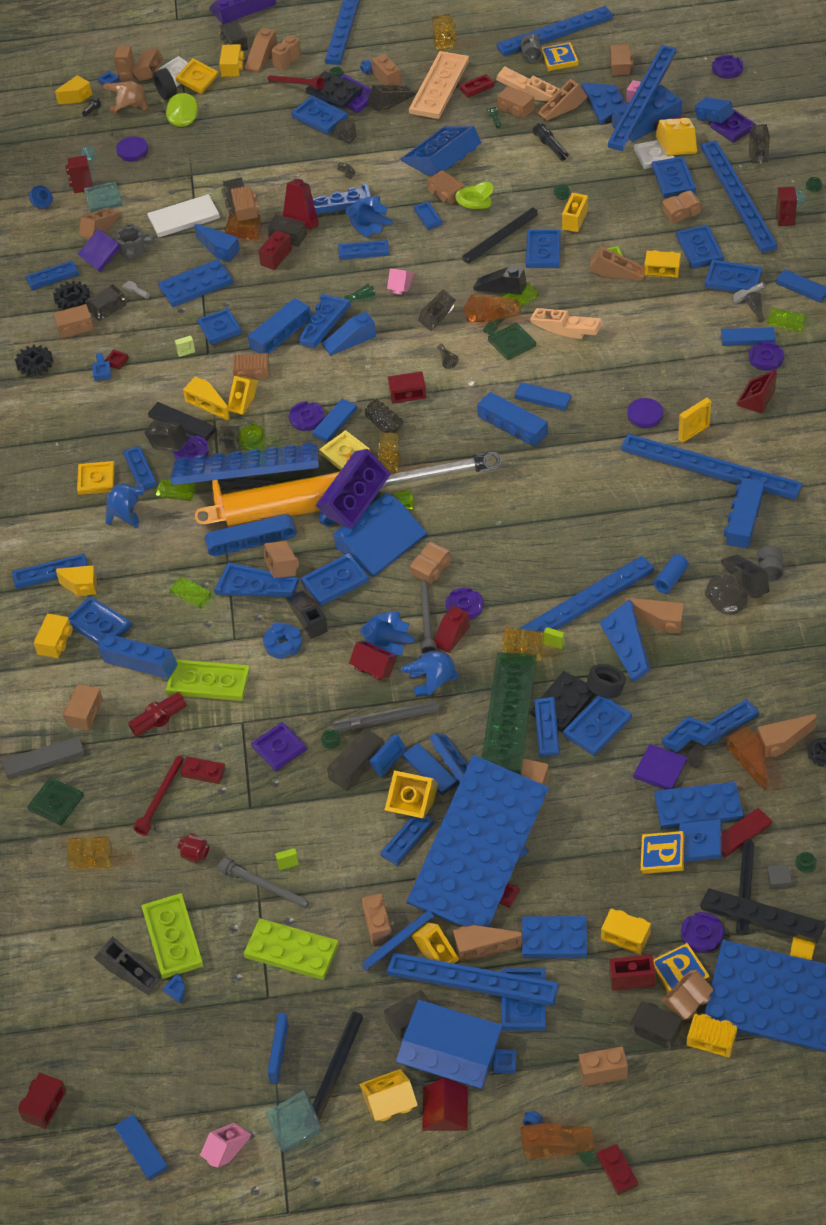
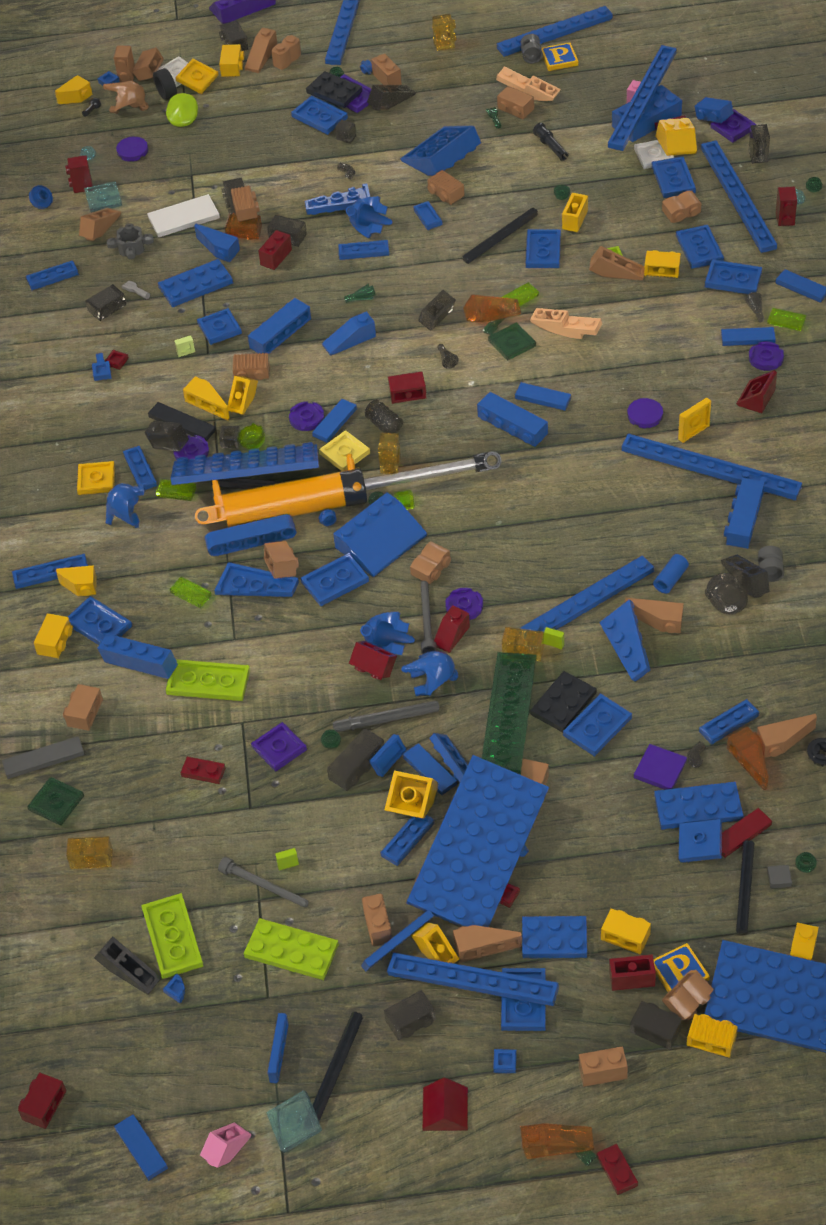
black gear [15,344,54,377] -> none
black gear [53,281,91,310] -> none
medium nougat brick [53,304,94,338] -> none
dark purple tile [78,229,121,272] -> none
dark red piece [128,692,187,737] -> none
dark red piece [133,755,184,836] -> none
dark red head [177,833,210,863] -> none
blue plate [263,622,302,659] -> none
dark red piece [267,75,325,89] -> none
dark red slope [282,179,319,230] -> none
black slope [286,591,328,639] -> none
blue wing [299,294,351,348] -> none
dark purple slope [316,449,391,529] -> none
yellow slope [359,1069,418,1121] -> none
bright pink slope [387,268,415,295] -> none
blue slope [396,1000,503,1091] -> none
light nougat plate [409,51,469,119] -> none
lime piece [455,182,494,209] -> none
dark red plate [459,74,495,98] -> none
black slope [473,266,527,295] -> none
blue plate [522,1111,544,1132] -> none
blue tile [534,697,560,757] -> none
medium nougat slope [537,78,588,120] -> none
blue wing [582,83,626,125] -> none
black tyre [586,664,626,698] -> none
medium nougat brick [610,44,633,76] -> none
tile [641,831,685,874] -> none
blue plate [661,716,718,752] -> none
dark purple tile [681,912,724,953] -> none
black plate [700,888,826,944] -> none
dark purple tile [712,55,743,79] -> none
light grey piece [733,282,765,304] -> none

